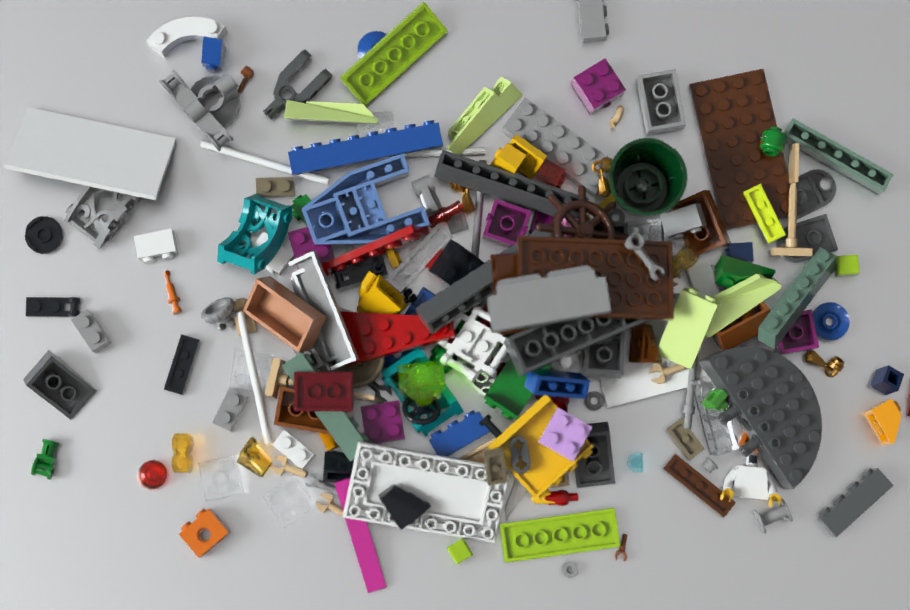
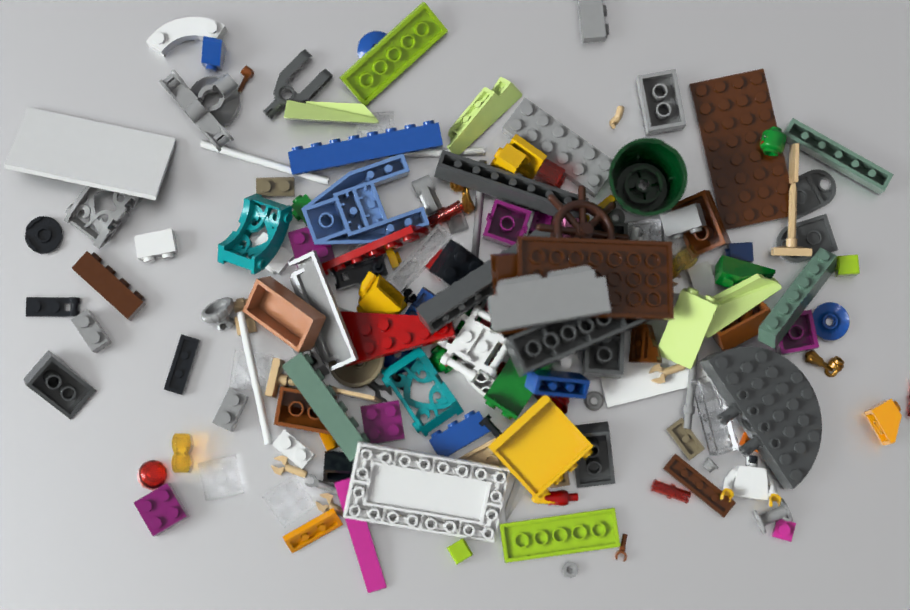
green connector [31,439,59,480] -> none
orange piece [164,270,182,315] -> none
orange brick [179,509,231,558] -> none
clear yellow slope [237,437,272,477] -> none
dark red tile [294,372,353,411] -> none
black slope [378,484,431,530] -> none
clear neon green piece [397,361,445,425] -> none
dark tan plate [483,447,507,486] -> none
dark grey beam [509,436,530,474] -> none
lavender brick [538,408,592,461] -> none
magenta brick [571,58,626,114] -> none
pearl gold piece [592,157,612,197] -> none
light grey brick [625,233,665,280] -> none
clear light blue brick [626,453,644,473] -> none
bright green tile [702,389,729,411] -> none
neon yellow tile [743,184,786,244] -> none
dark grey brick [818,468,894,537] -> none
dark blue brick [870,365,904,395] -> none
none -> reddish brown brick [72,251,146,321]
none -> magenta brick [134,483,190,536]
none -> light orange plate [283,508,343,553]
none -> clear red pin [650,479,691,504]
none -> dark pink plate [771,519,796,542]

